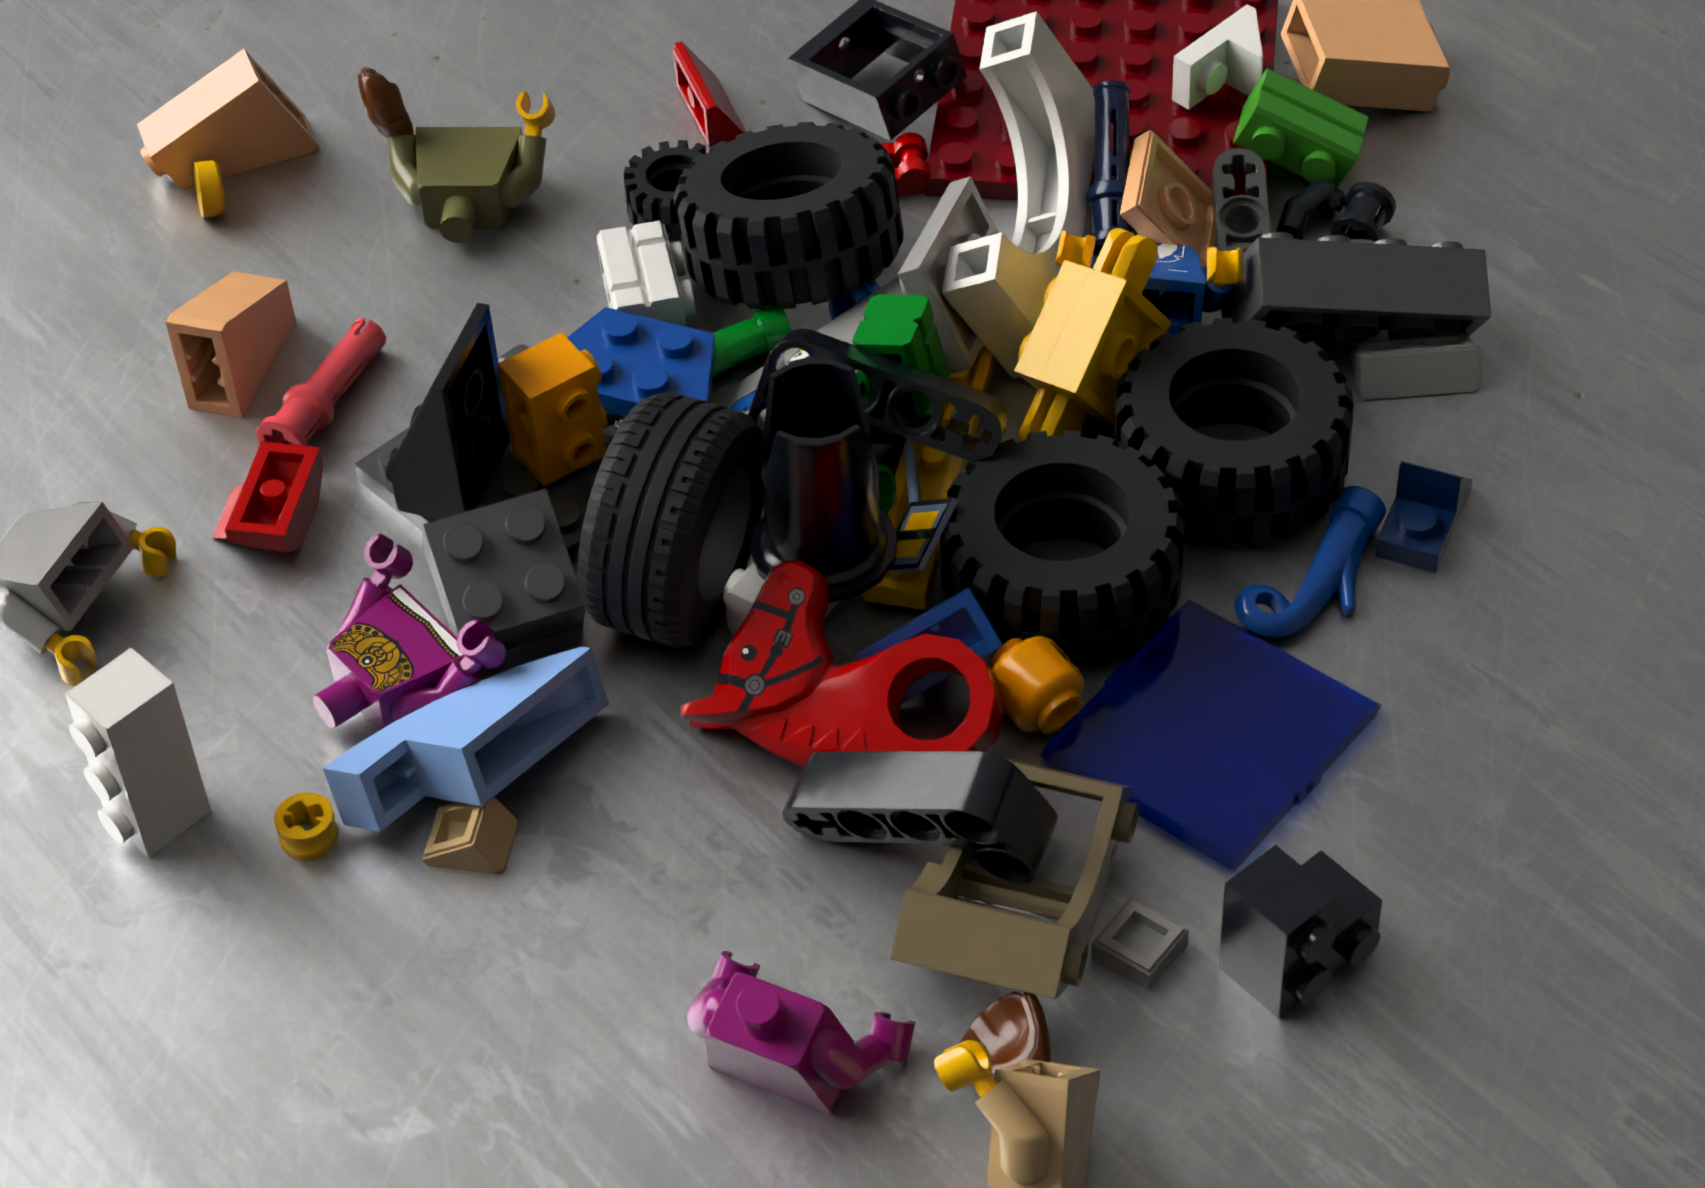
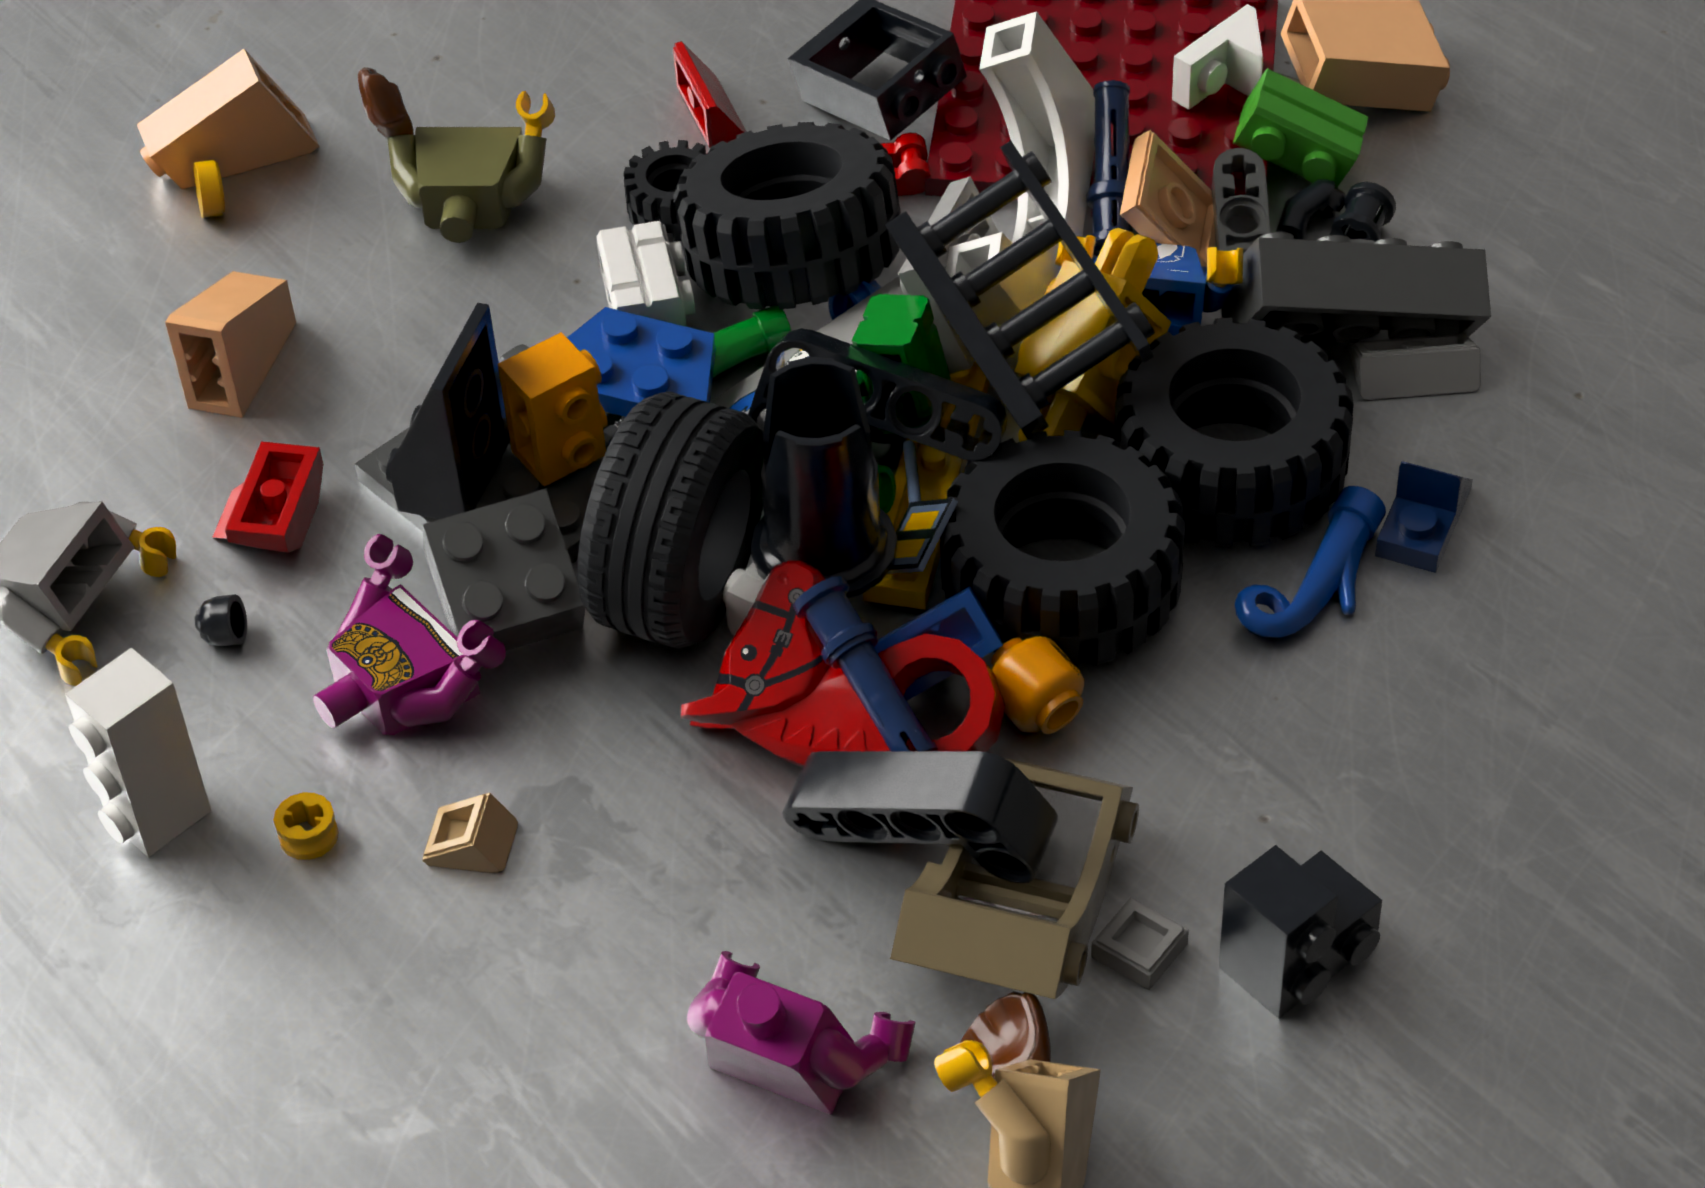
coral pin [256,318,386,446] -> none
light blue slope [323,647,609,832] -> none
clear blue piece [1040,600,1382,870] -> none
none -> black hinge [194,594,247,647]
none -> dark blue pin [793,576,938,751]
none -> black fence [885,140,1155,438]

